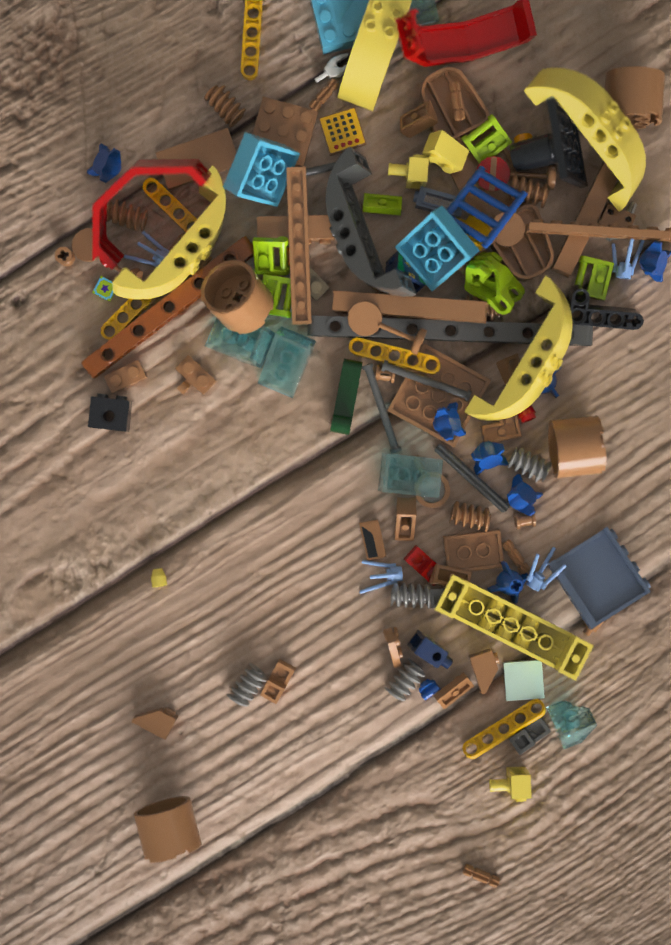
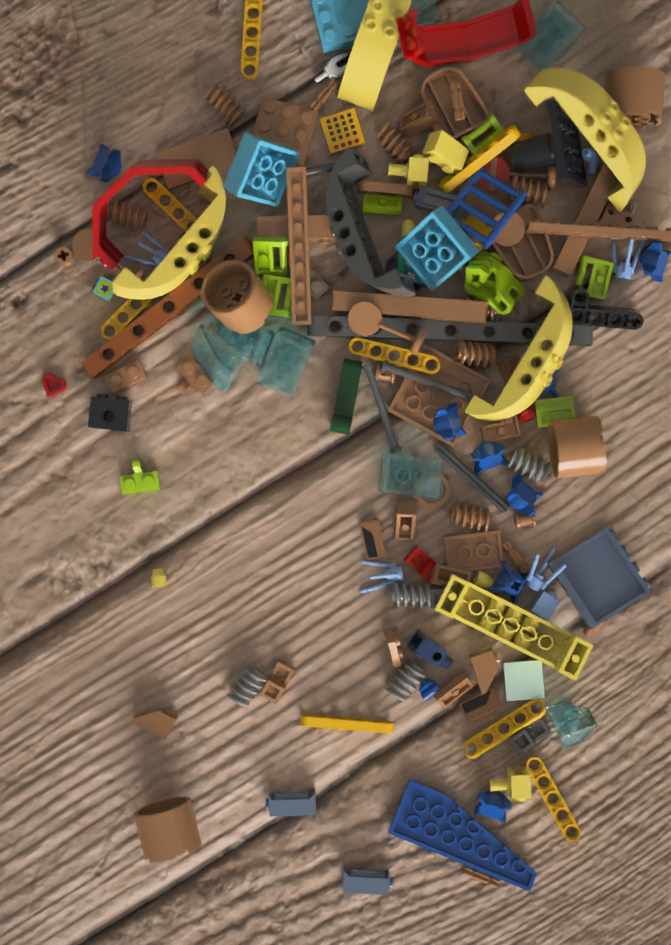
none -> red tile [42,373,67,397]
none -> lime plate [119,459,161,495]
none -> clear light blue slope [190,324,248,392]
none -> sand blue window [265,790,316,817]
none -> yellow beam [300,714,394,733]
none -> sand blue window [342,866,393,895]
none -> medium nougat beam [357,181,414,198]
none -> medium nougat piece [375,121,417,164]
none -> blue wing [388,779,537,892]
none -> light yellow hose [401,220,416,239]
none -> yellow beam [439,125,521,193]
none -> medium nougat piece [453,340,496,369]
none -> medium nougat slope [458,687,502,723]
none -> light yellow hose [473,570,494,588]
none -> blue piece [474,790,513,824]
none -> clear light blue slope [516,1,587,71]
none -> yellow beam [525,755,580,841]
none -> light blue brick [529,589,560,621]
none -> lime plate [534,396,576,428]
none -> light blue arm [582,147,600,176]

